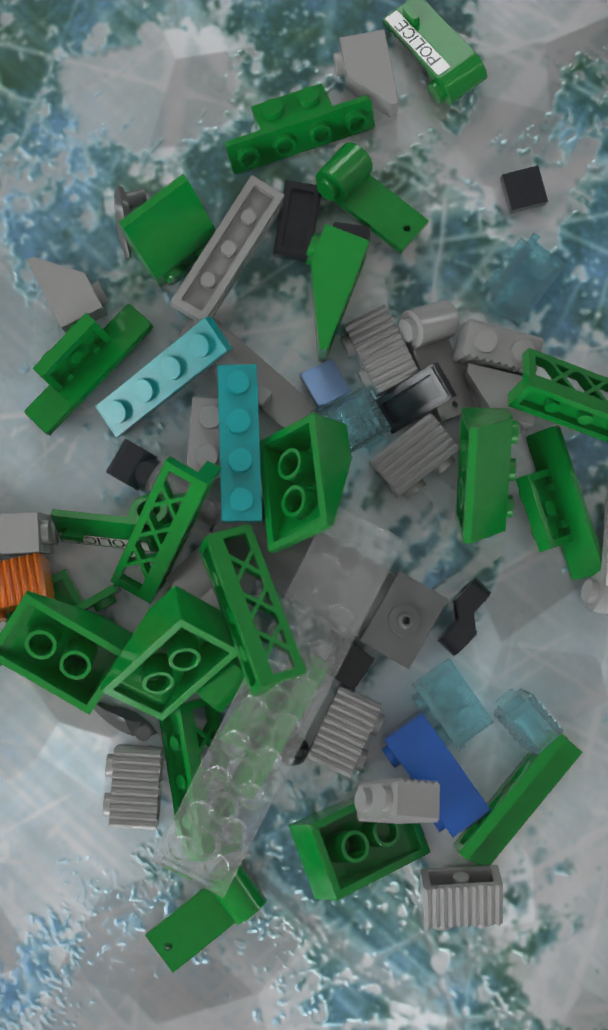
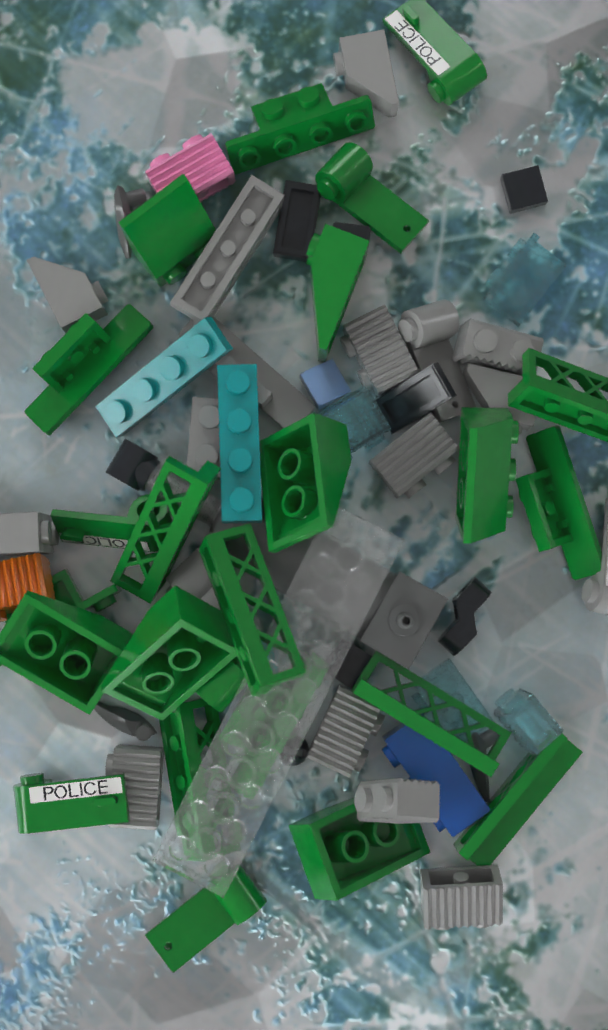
none -> green door [13,773,130,834]
none -> bright pink brick [145,133,236,202]
none -> green fence [352,650,511,777]
none -> dark grey bar [470,729,499,802]

